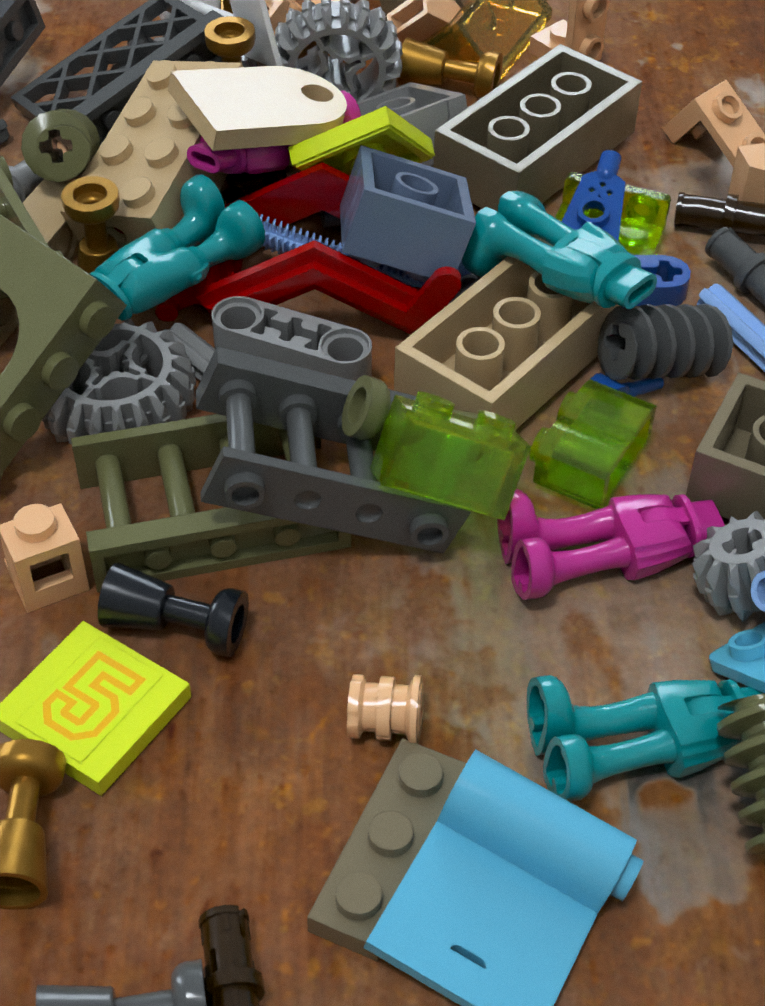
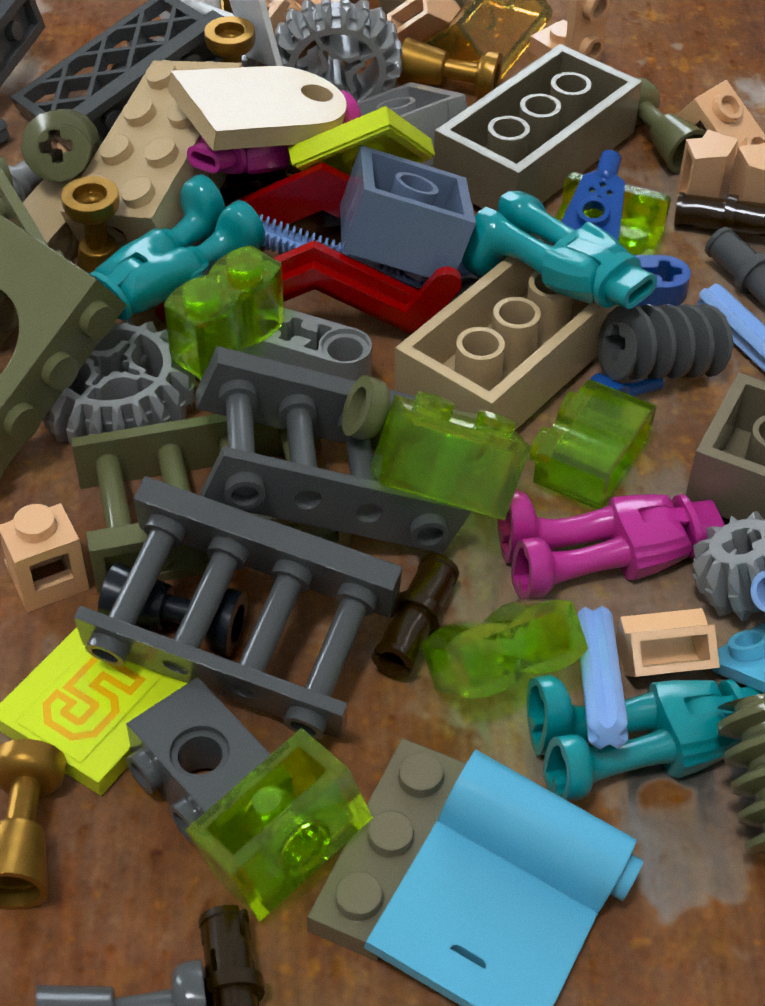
light nougat bush [347,674,424,744] -> none
none -> dark grey fence [74,476,402,740]
none -> dark grey brick [126,677,289,860]
none -> clear neon green brick [164,245,284,379]
none -> clear neon green brick [185,728,373,922]
none -> dark brown pin [371,553,459,678]
none -> clear neon green brick [421,599,588,698]
none -> light blue axle [576,606,629,750]
none -> light nougat piece [616,608,720,677]
none -> olive piece [635,77,706,174]
none -> light nougat piece [677,129,739,199]

